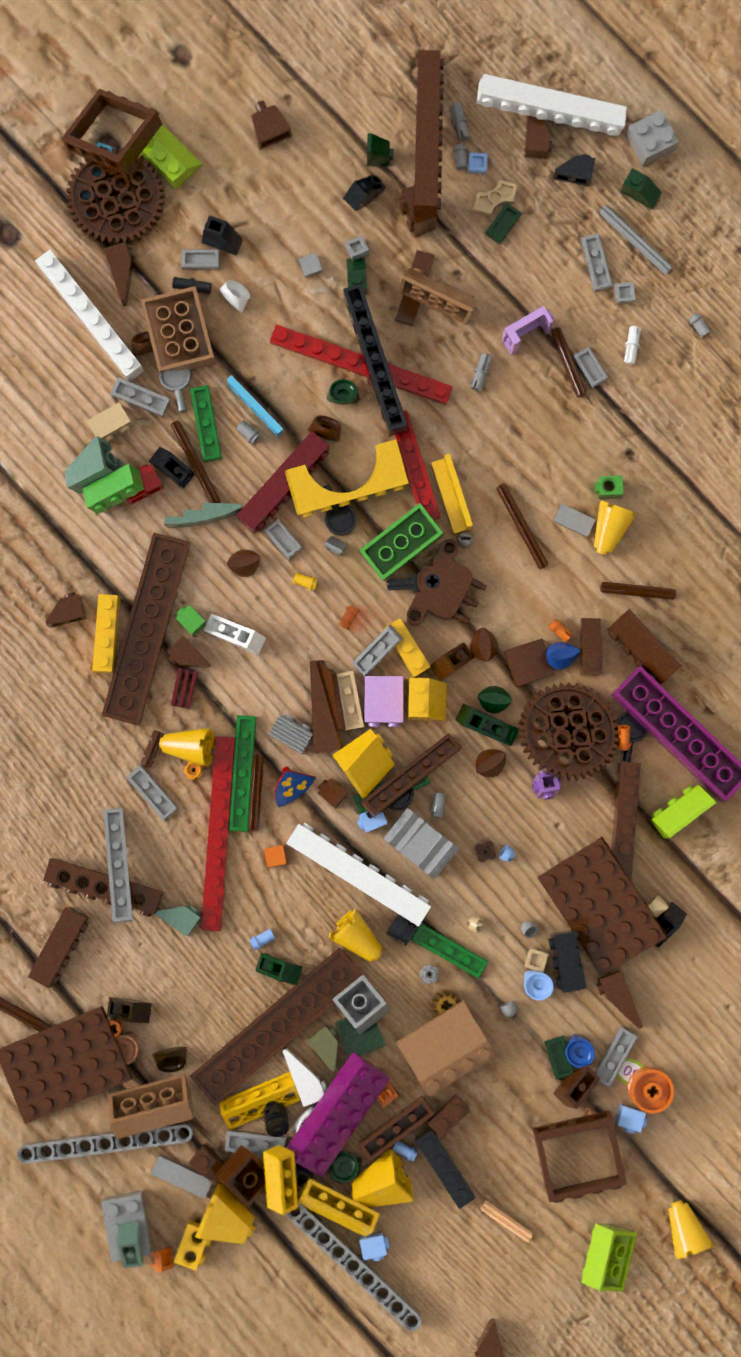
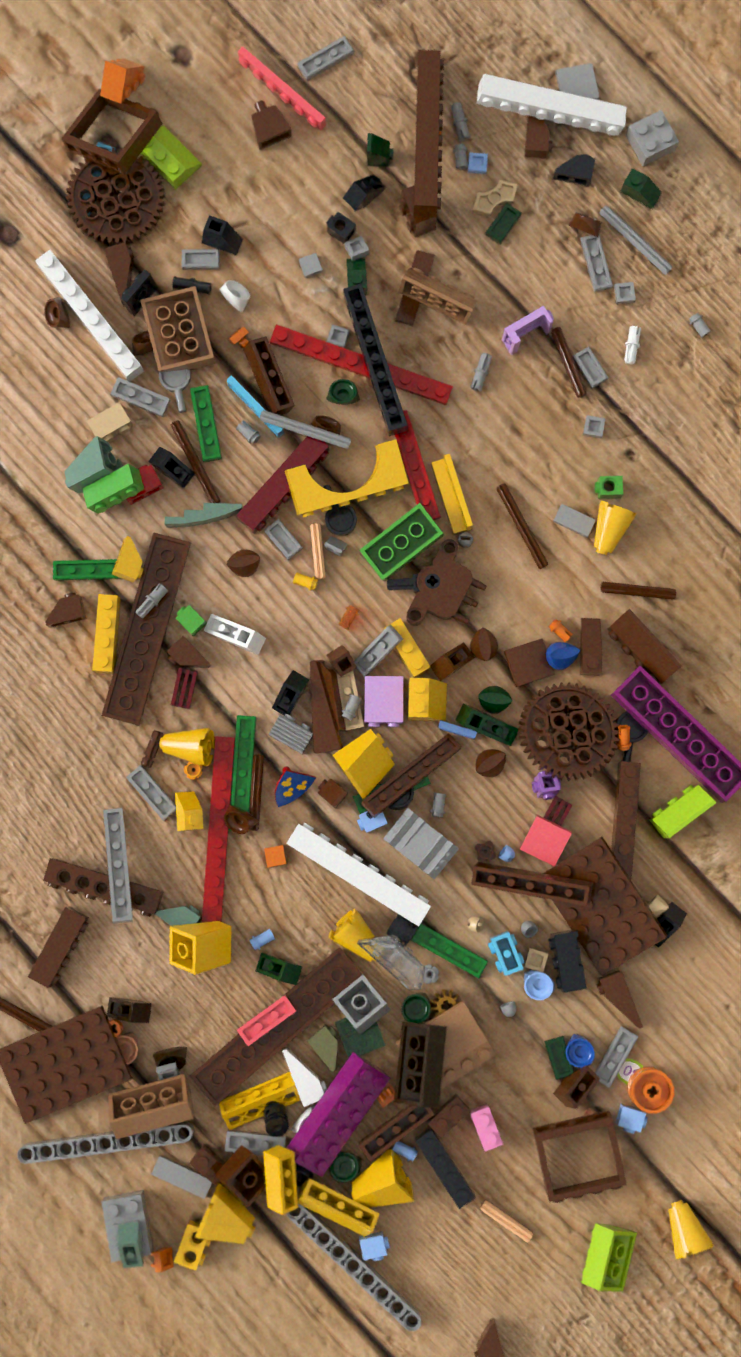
none -> reddish brown piece [44,297,70,328]
none -> green tile [53,559,122,581]
none -> orange wedge [100,58,145,104]
none -> yellow slope [112,536,144,582]
none -> black plate [121,270,158,316]
none -> light grey axle [136,583,168,618]
none -> light grey tile [156,1062,180,1080]
none -> yellow slope [169,921,232,975]
none -> yellow slope [175,791,204,831]
none -> reddish brown piece [224,805,259,834]
none -> orange tile [227,327,249,349]
none -> coral plate [237,995,296,1046]
none -> coral plate [238,46,326,130]
none -> reddish brown brick [243,336,295,415]
none -> light grey axle [260,410,351,449]
none -> black slope [272,670,310,716]
none -> light grey tile [297,36,354,81]
none -> light nougat axle [310,523,325,580]
none -> black brick [326,212,356,245]
none -> reddish brown brick [326,645,357,677]
none -> light grey tile [327,325,350,348]
none -> light grey pin [342,695,362,721]
none -> clear wedge [357,935,425,990]
none -> dark brown slope [394,1021,447,1108]
none -> dark green piece [402,992,430,1023]
none -> medium blue tile [438,720,477,739]
none -> bright pink brick [470,1104,503,1152]
none -> reddish brown brick [471,862,593,906]
none -> medium azure brick [488,931,525,976]
none -> coral tile [520,815,572,866]
none -> dark red tile [543,796,572,826]
none -> light grey tile [555,63,600,100]
none -> reddish brown piece [569,213,602,238]
none -> light grey plate [583,415,605,438]

